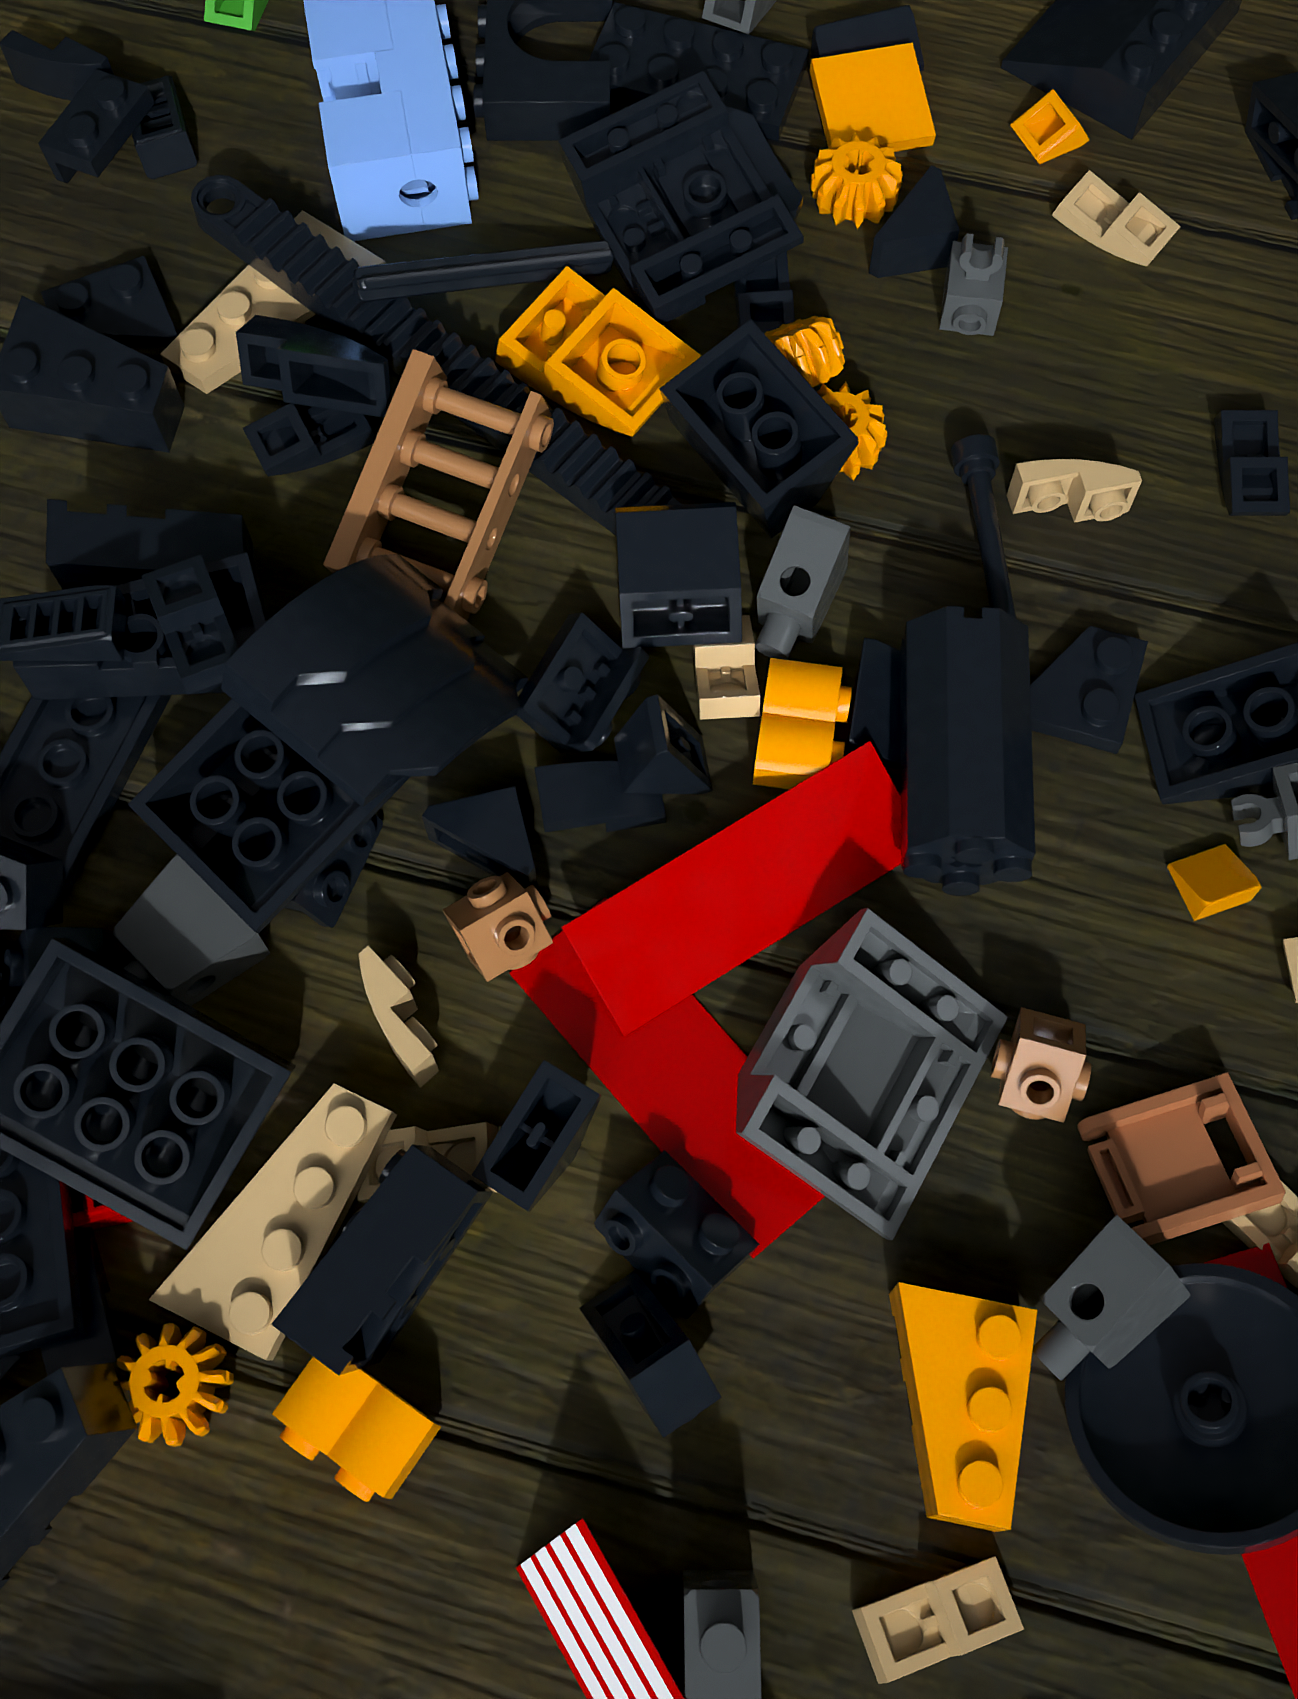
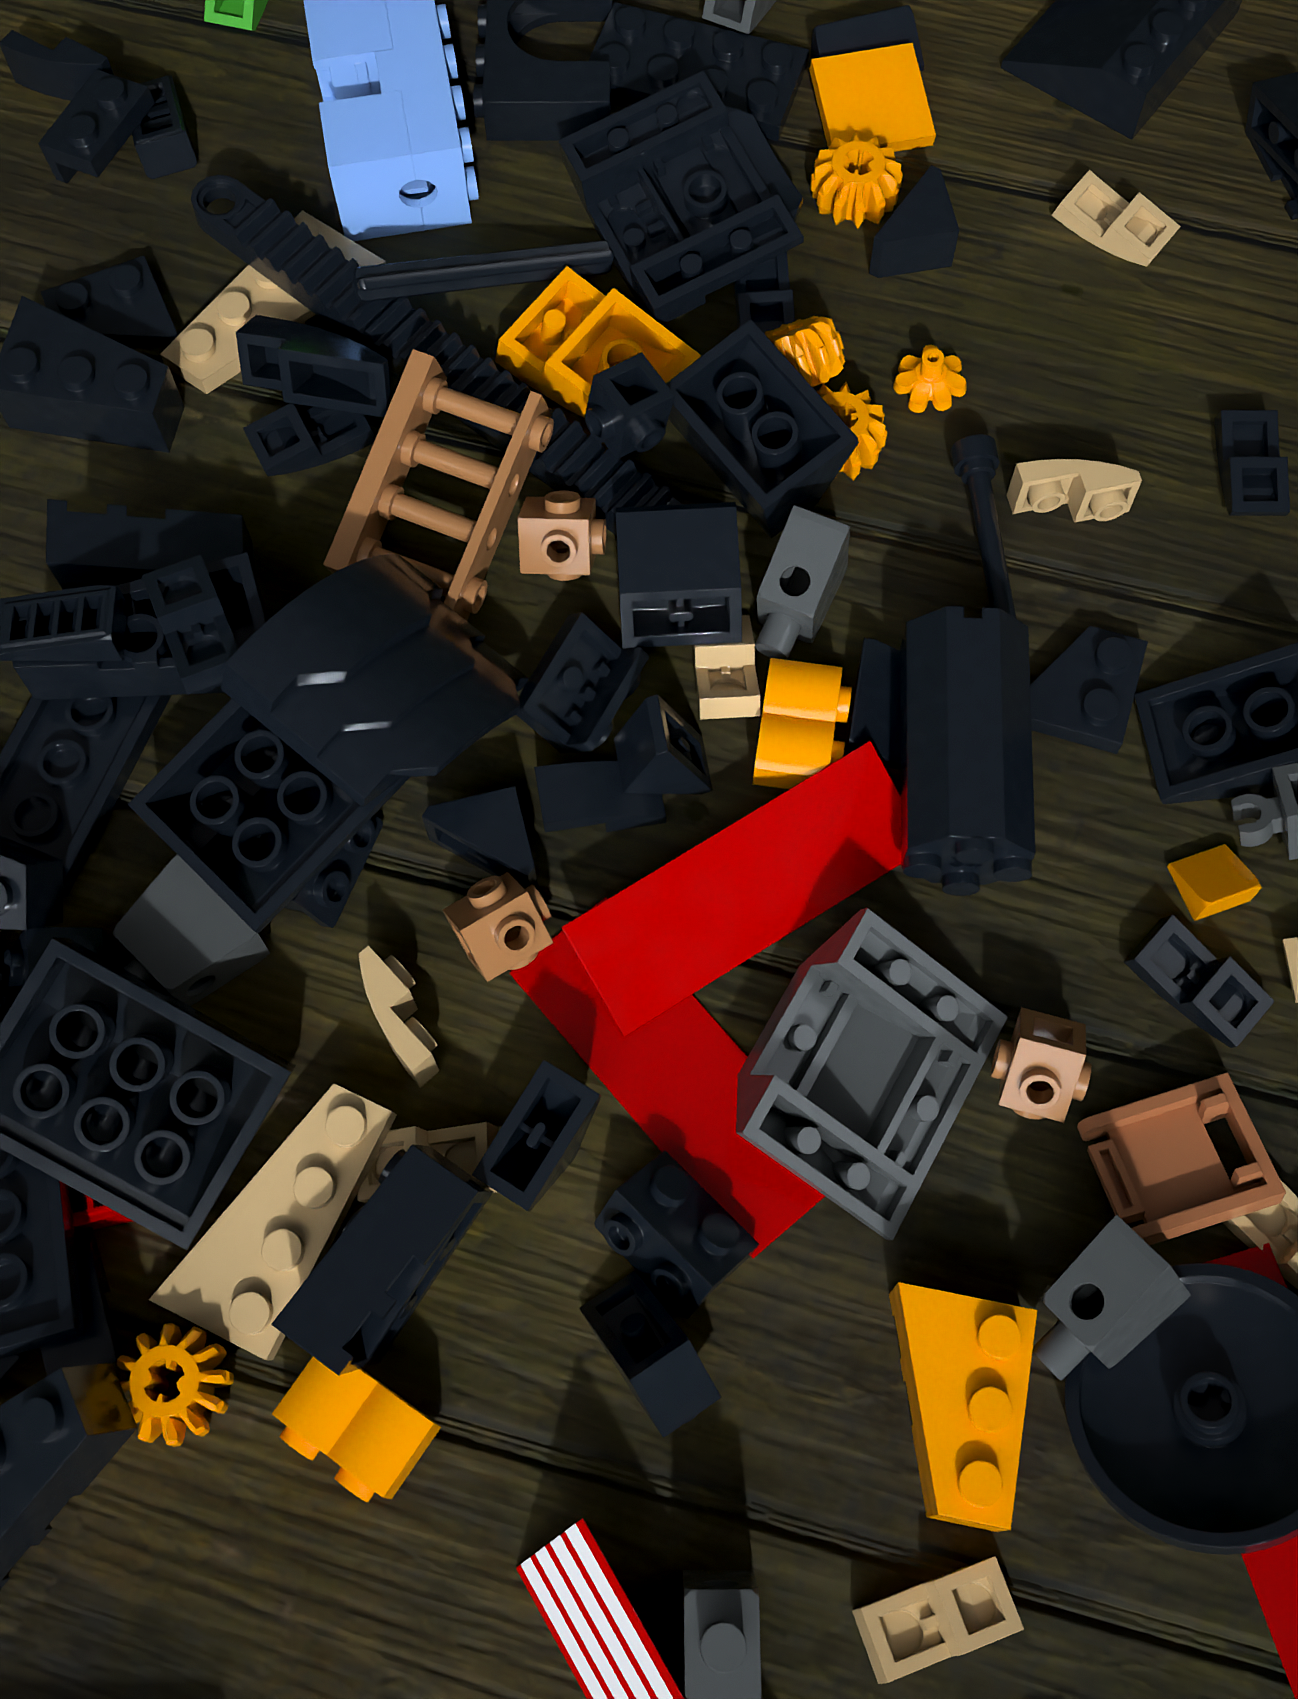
dark grey brick [939,233,1008,336] -> none
light orange slope [1010,89,1090,164] -> none
none -> medium nougat brick [518,491,607,581]
none -> black brick [585,352,675,460]
none -> light orange plant [893,345,967,413]
none -> black slope [1124,915,1275,1048]

